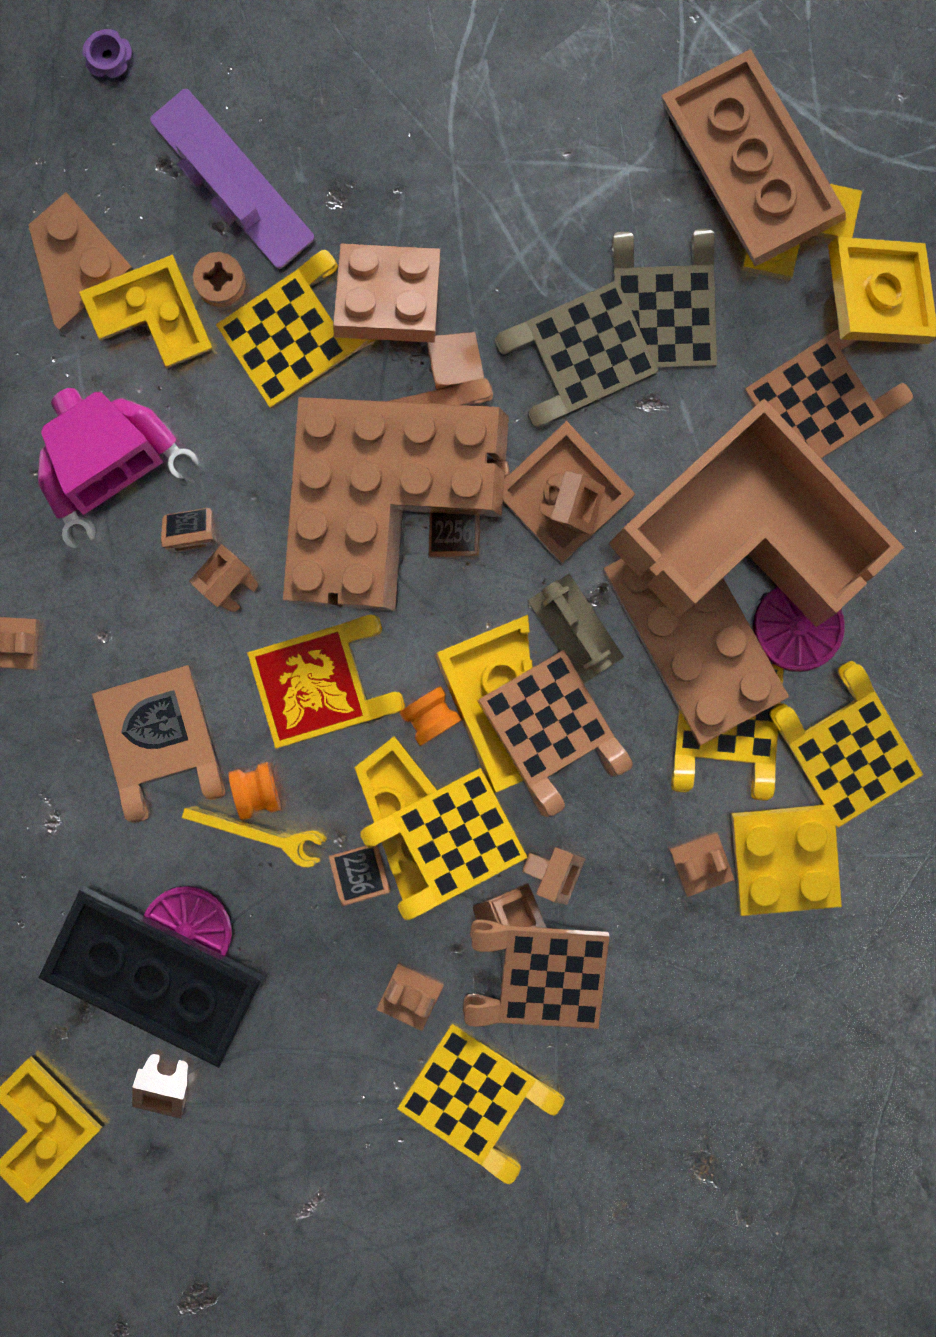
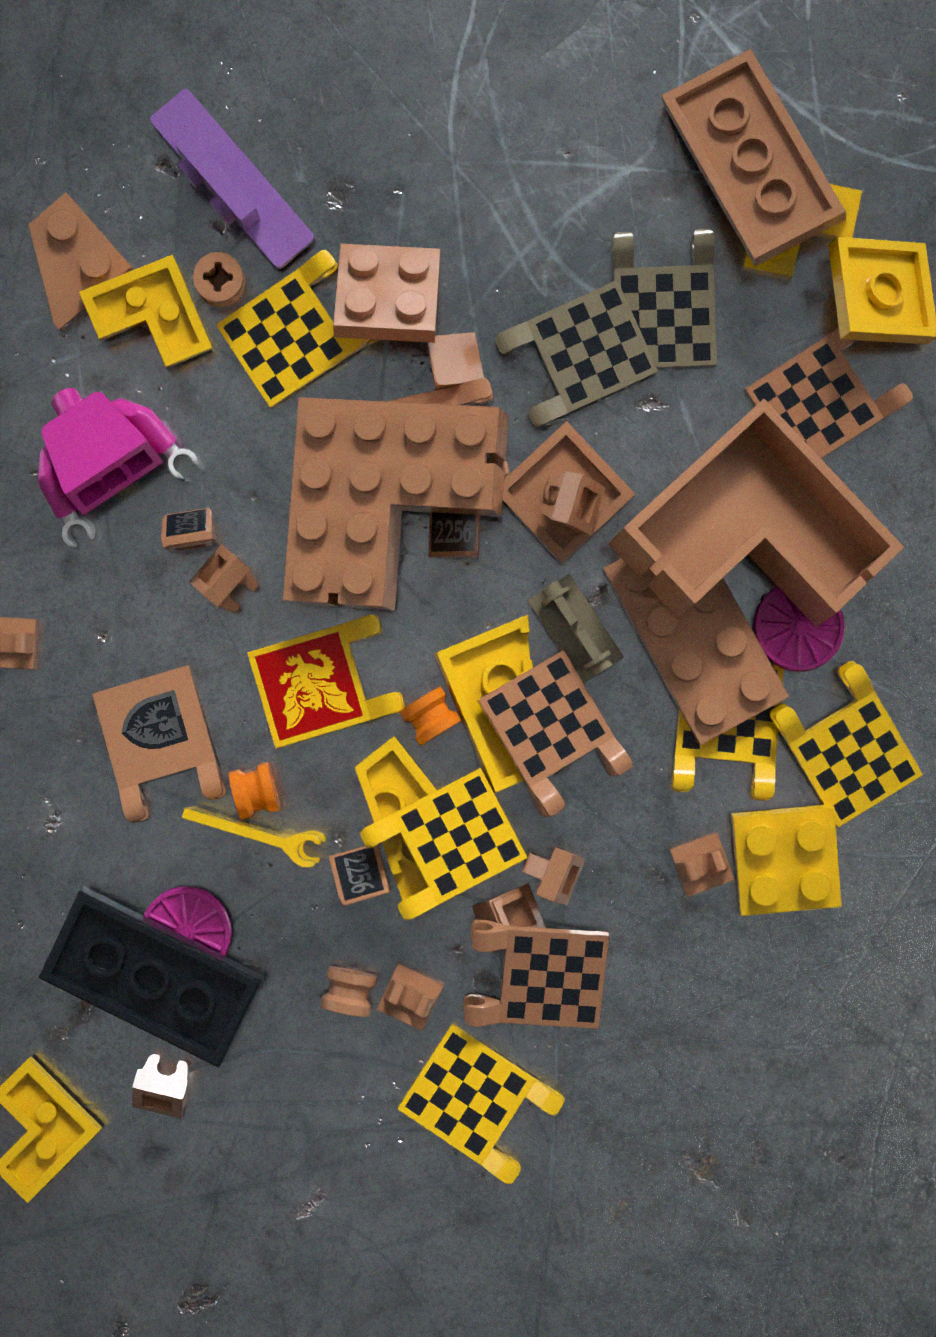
medium lavender plate [82,29,132,78] -> none
none -> nougat wheel [320,966,377,1017]

